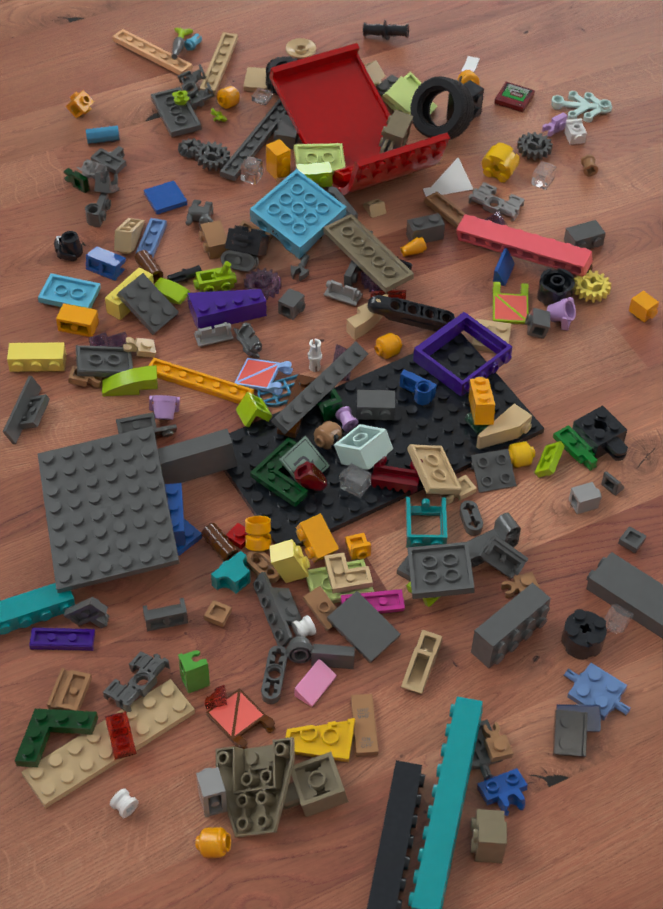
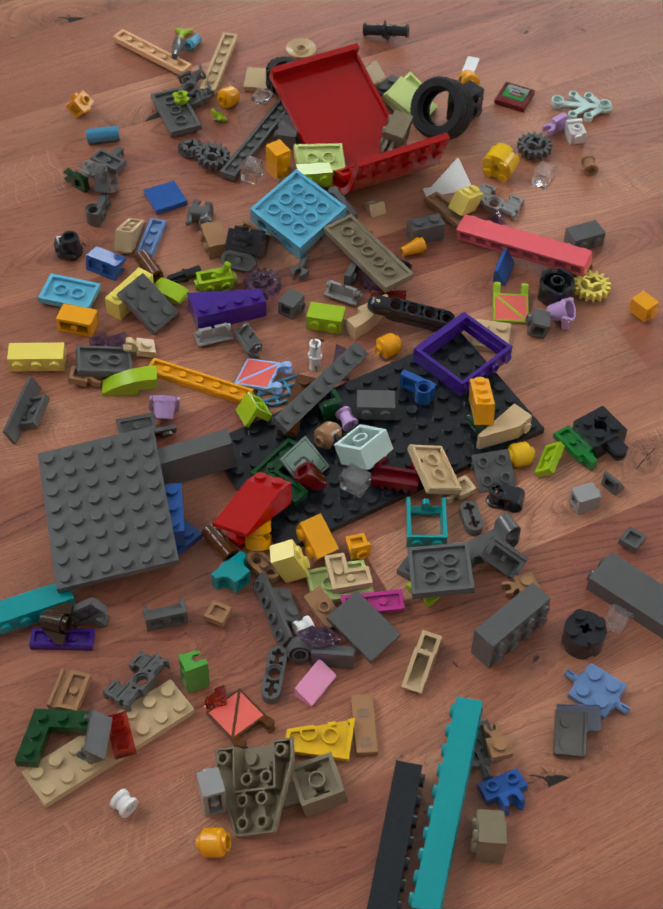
none -> dark brown brick [39,602,78,646]
none -> dark grey hinge [77,710,112,765]
none -> red slope [213,472,291,538]
none -> clear purple slope [297,625,340,648]
none -> lime brick [306,302,346,334]
none -> light yellow brick [448,185,484,216]
none -> black piece [486,483,525,513]

